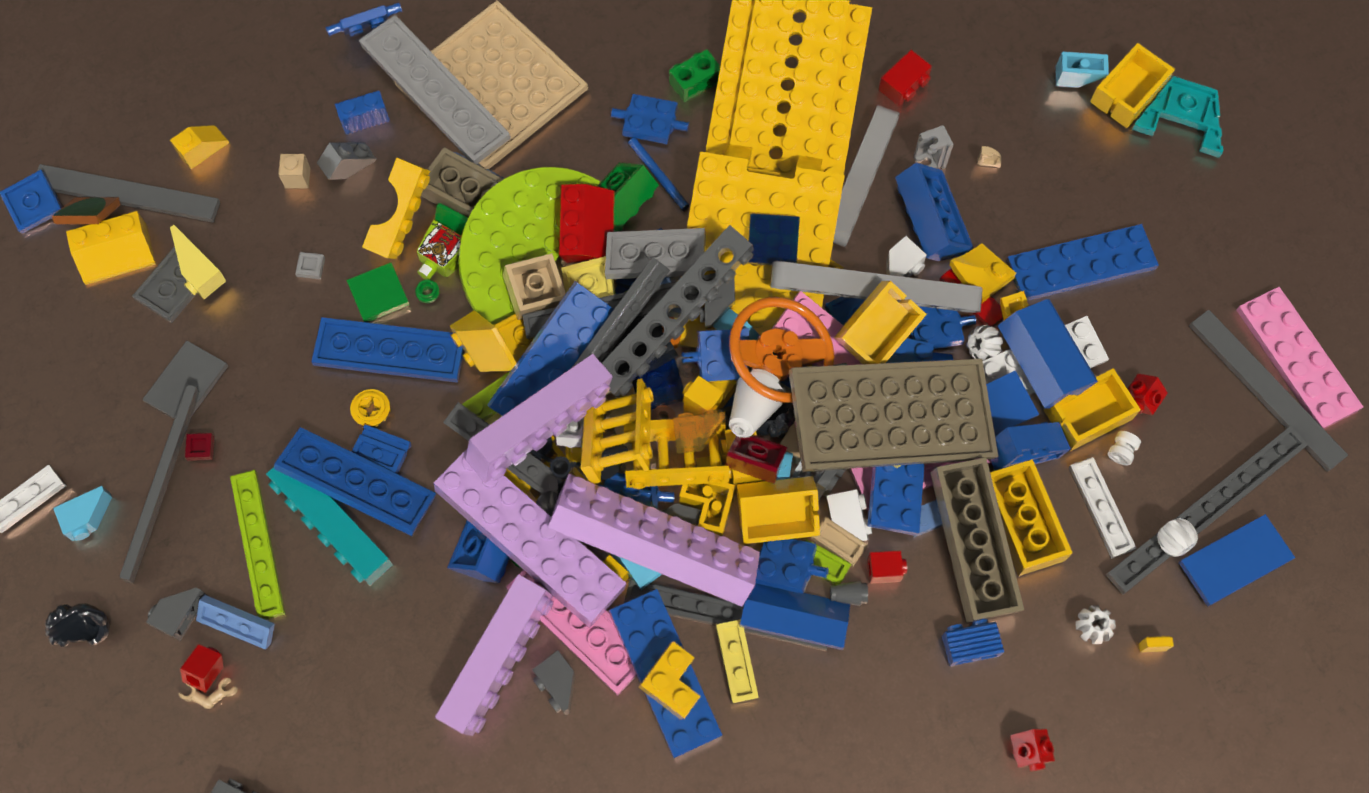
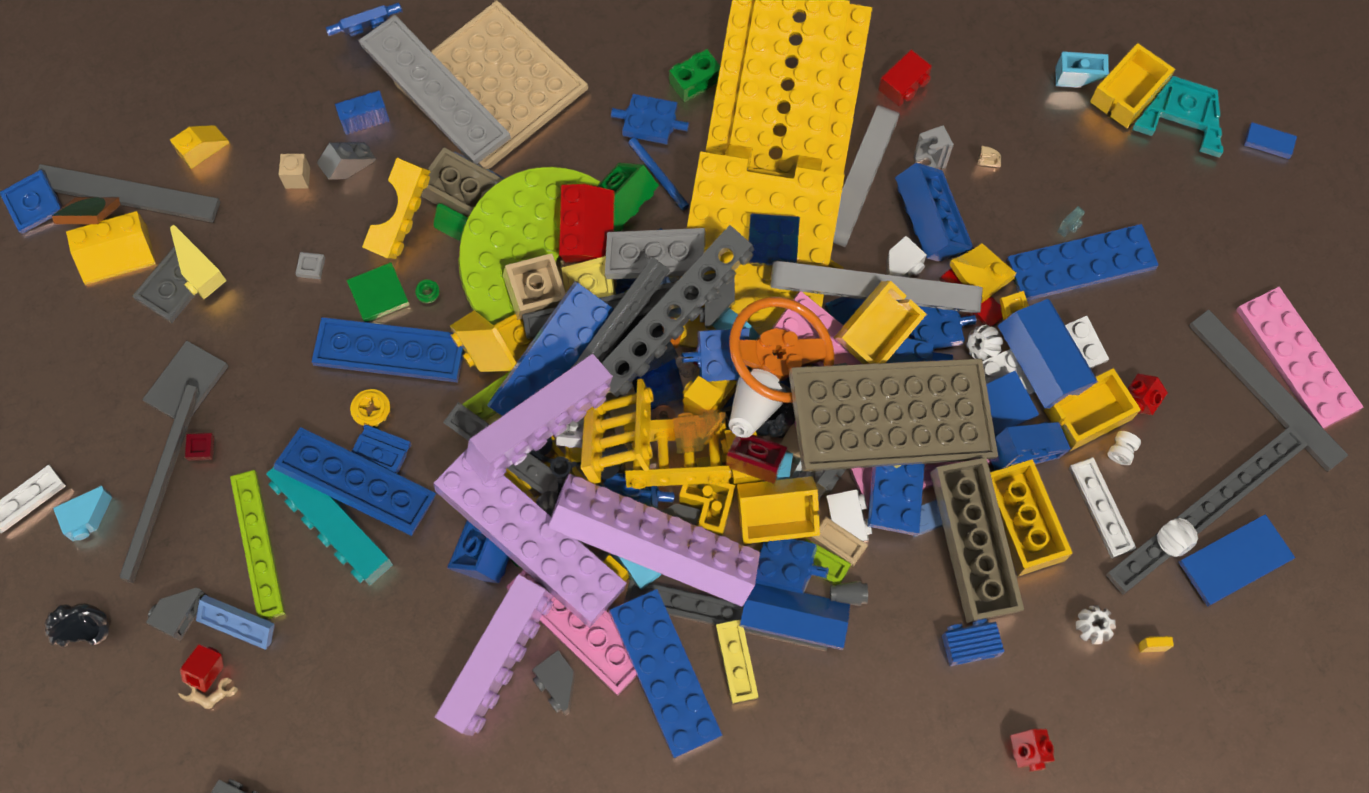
torso [417,220,461,280] -> none
yellow brick [638,641,700,720] -> none
red brick [867,551,907,584] -> none
none -> clear light blue plate [1057,206,1085,238]
none -> blue tile [1244,123,1297,159]

